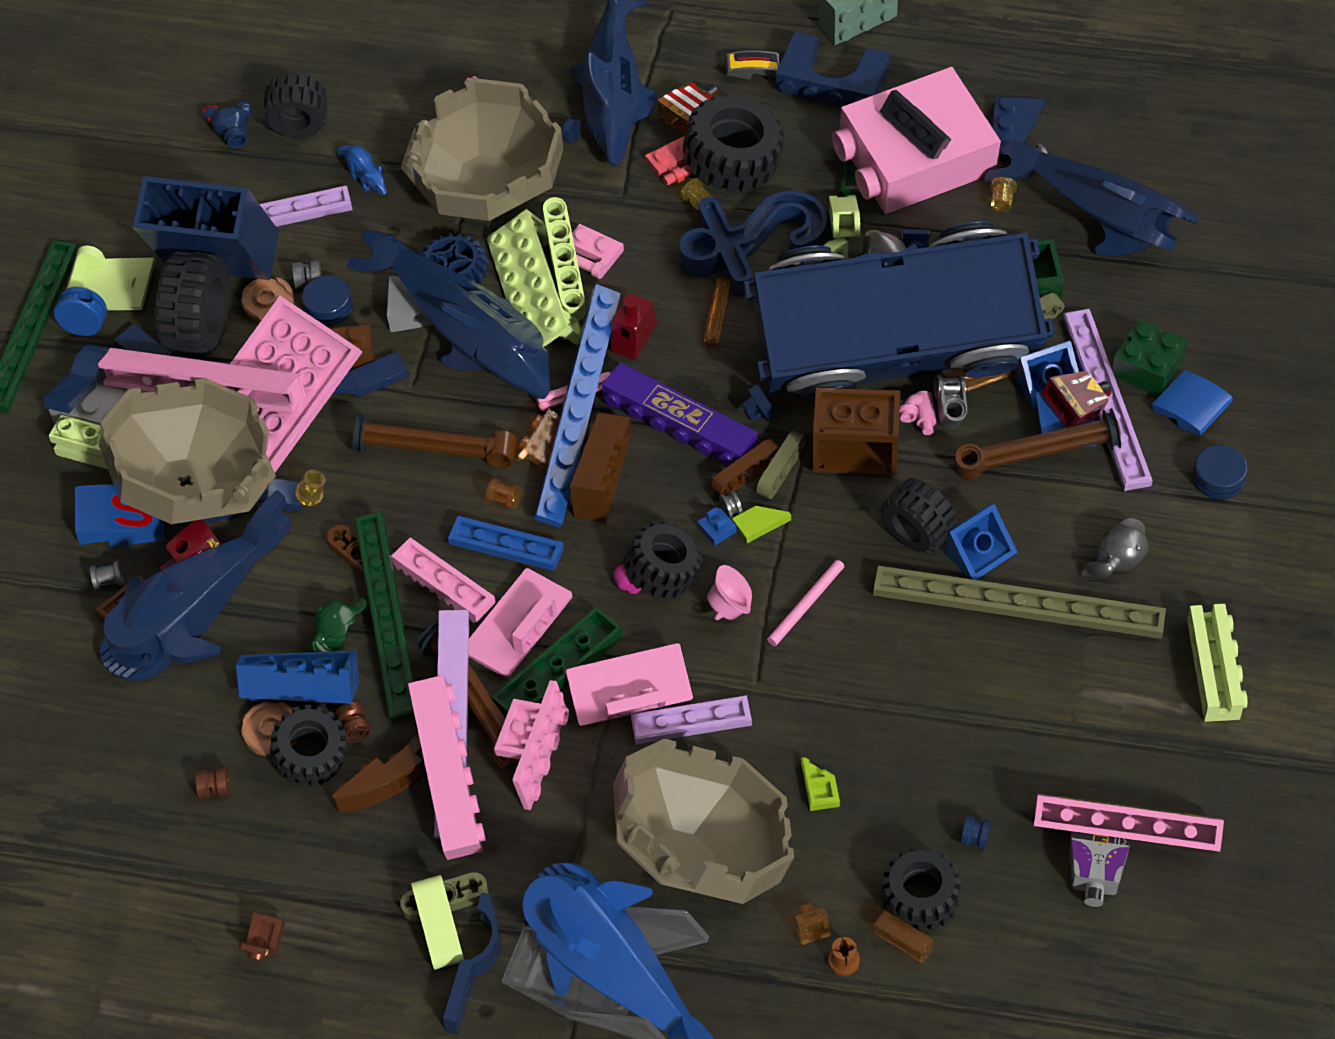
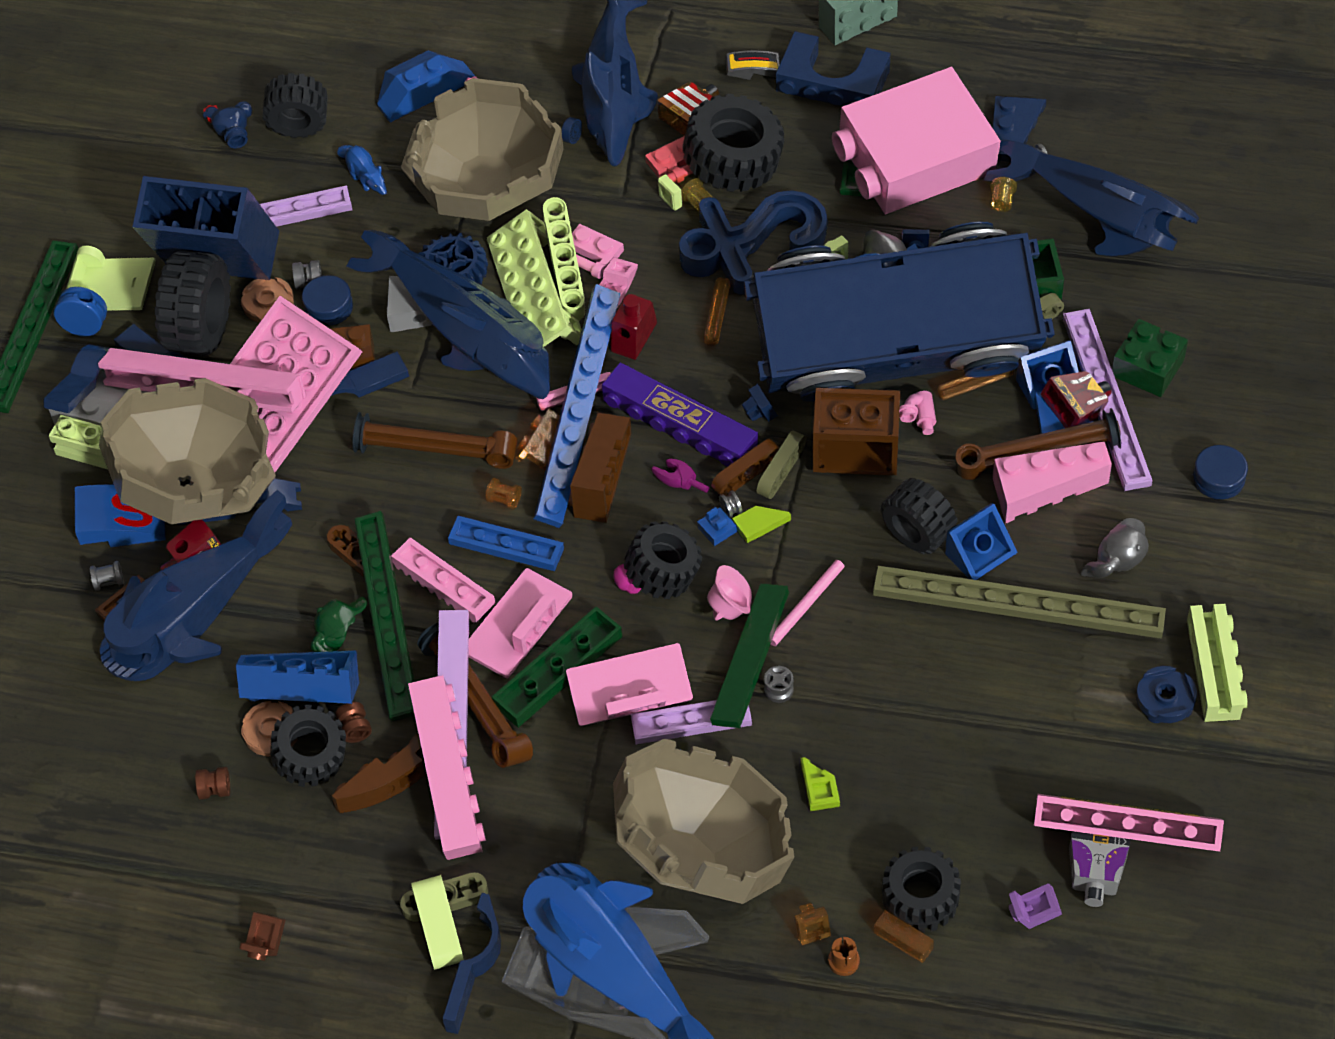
clear yellow bush [295,470,326,506] -> none
bright pink bracket [494,680,569,810] -> none
yellowish green piece [829,195,860,238] -> none
black plate [880,90,951,159] -> none
flat silver piece [934,375,967,429] -> none
dark blue wheel [961,815,991,850] -> none
blue slope [1152,370,1233,435] -> none
none -> blue wedge [377,50,475,122]
none -> bright pink slope [599,257,638,308]
none -> magenta hand [651,459,709,493]
none -> yellowish green tile [658,174,682,210]
none -> dark green tile [710,583,789,729]
none -> flat silver wheel [764,666,794,703]
none -> bright pink wedge [993,441,1112,524]
none -> medium lavender bracket [1009,883,1062,929]
none -> dark blue plate [1136,666,1197,723]

